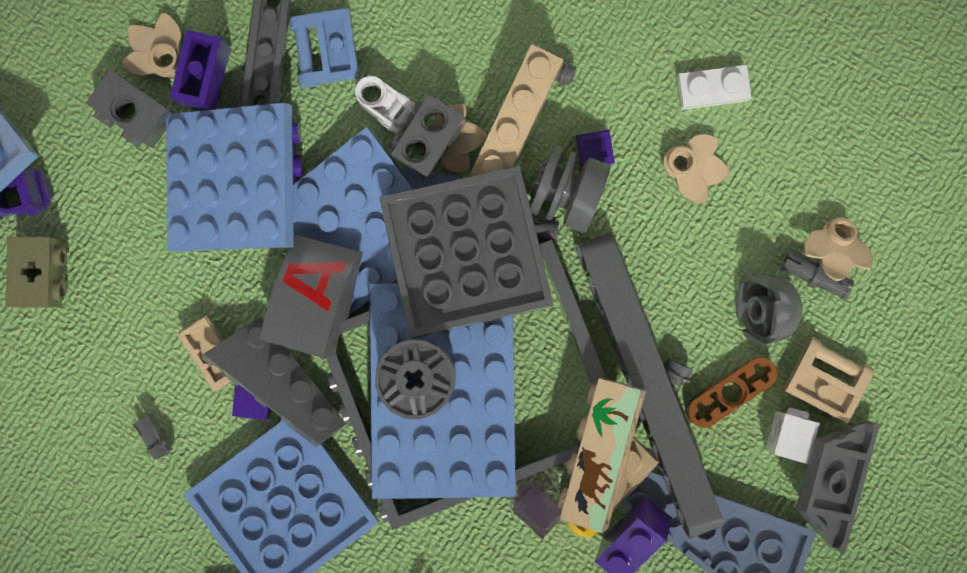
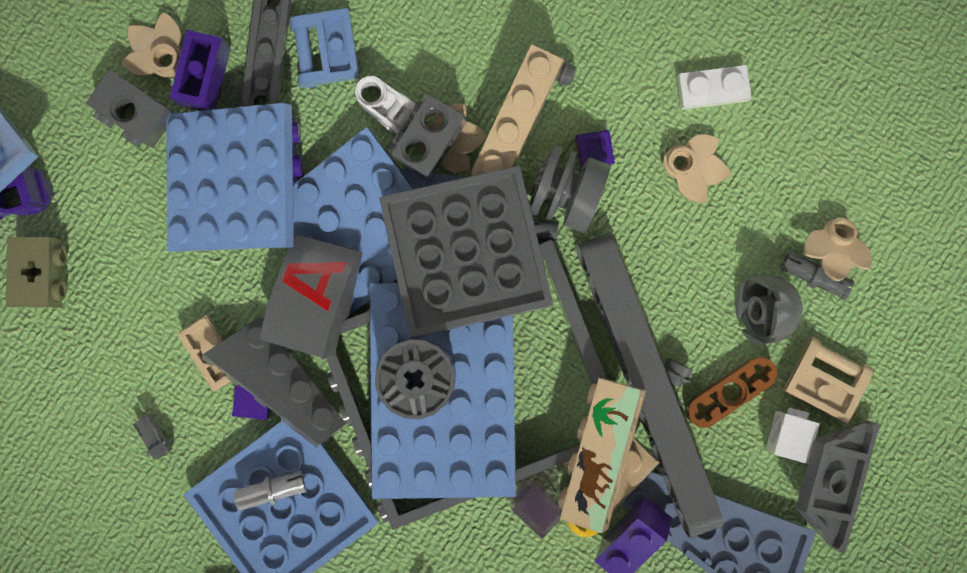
none -> light grey axle [233,470,307,510]

